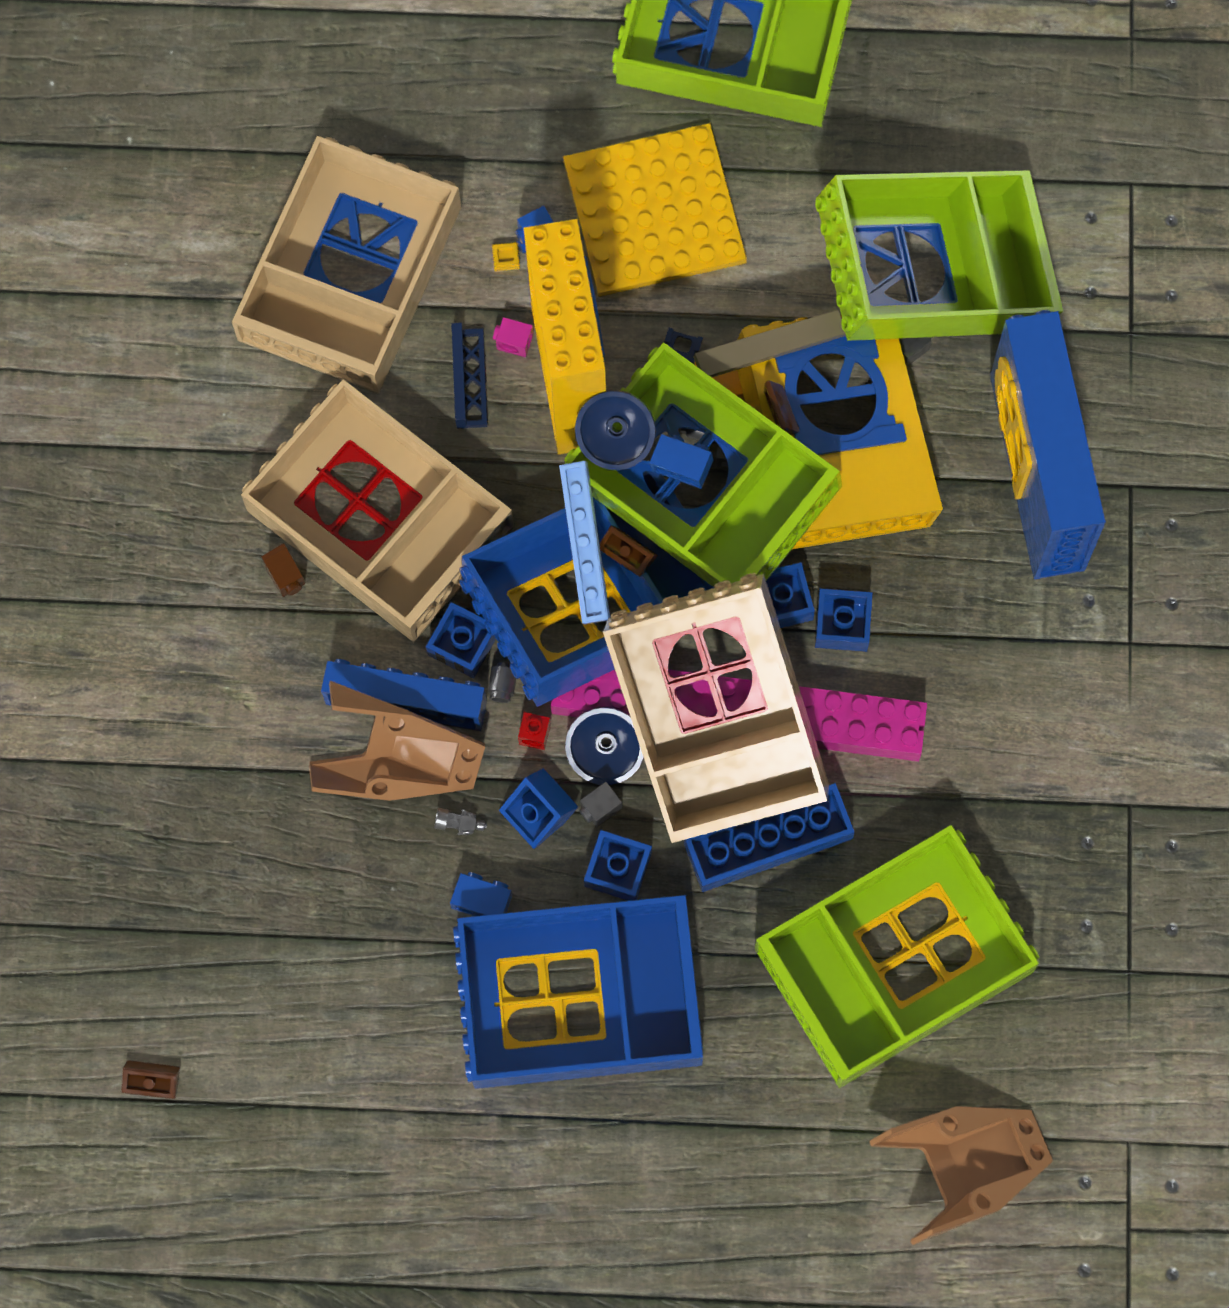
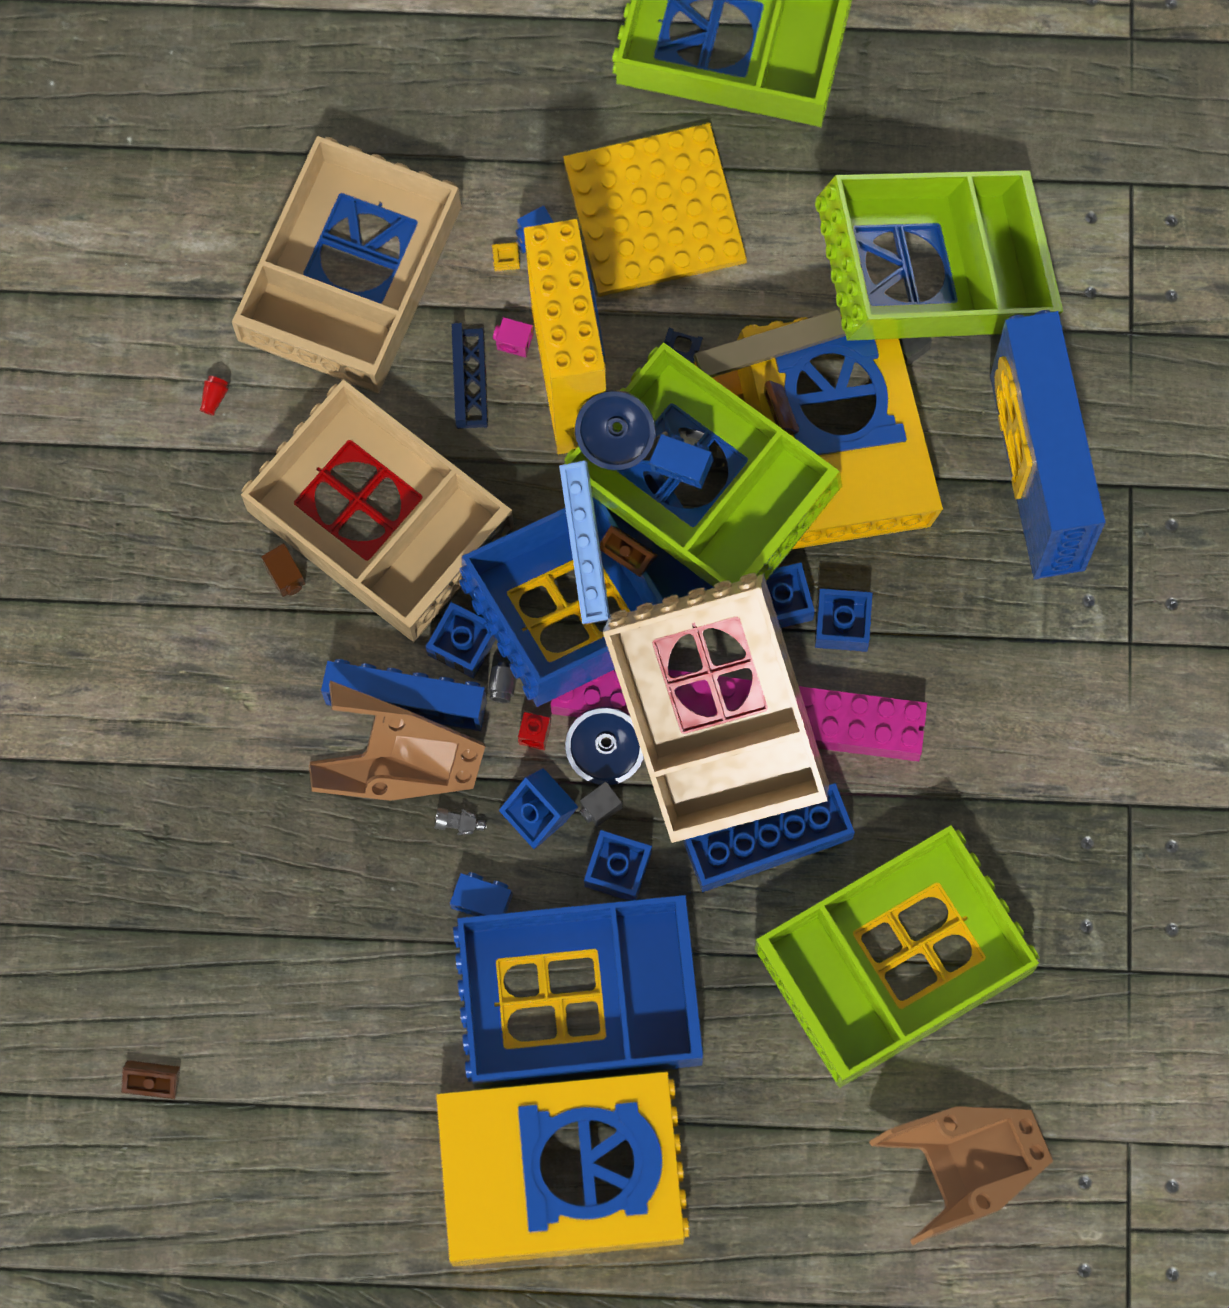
none -> red cone [200,376,229,416]
none -> yellow panel [436,1072,689,1267]

